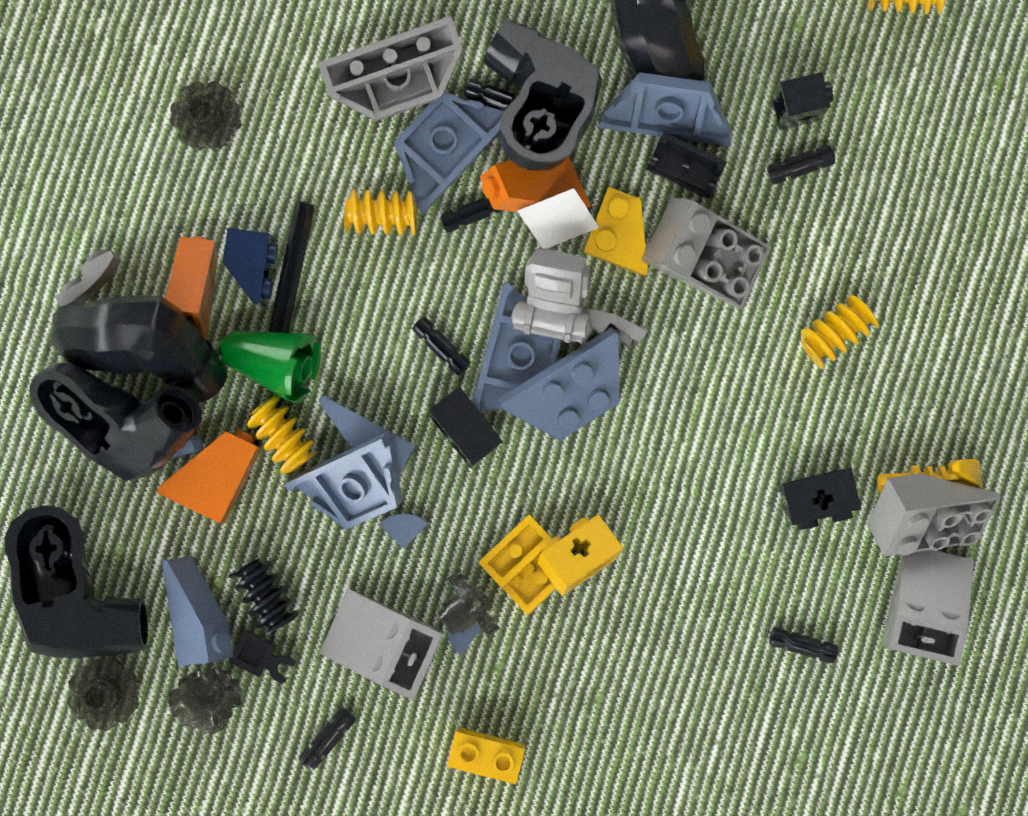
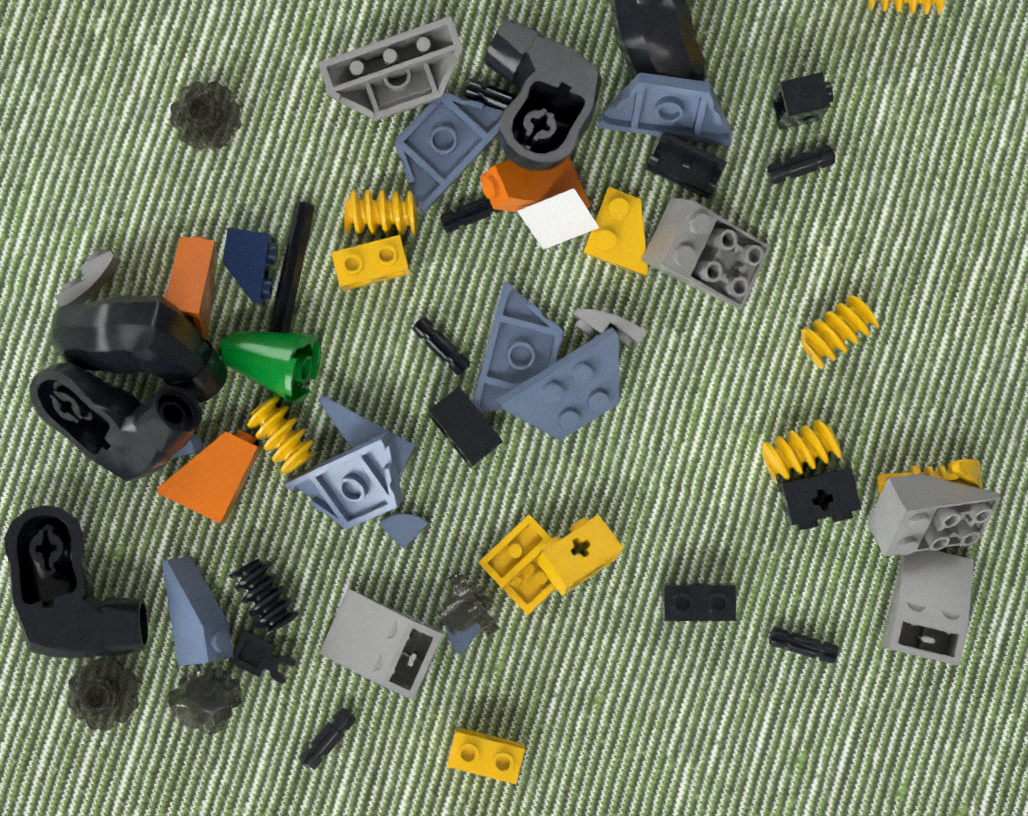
light grey piece [511,249,592,344] -> none
none -> yellow brick [331,235,411,291]
none -> black brick [661,583,736,621]
none -> yellow piece [761,419,842,484]

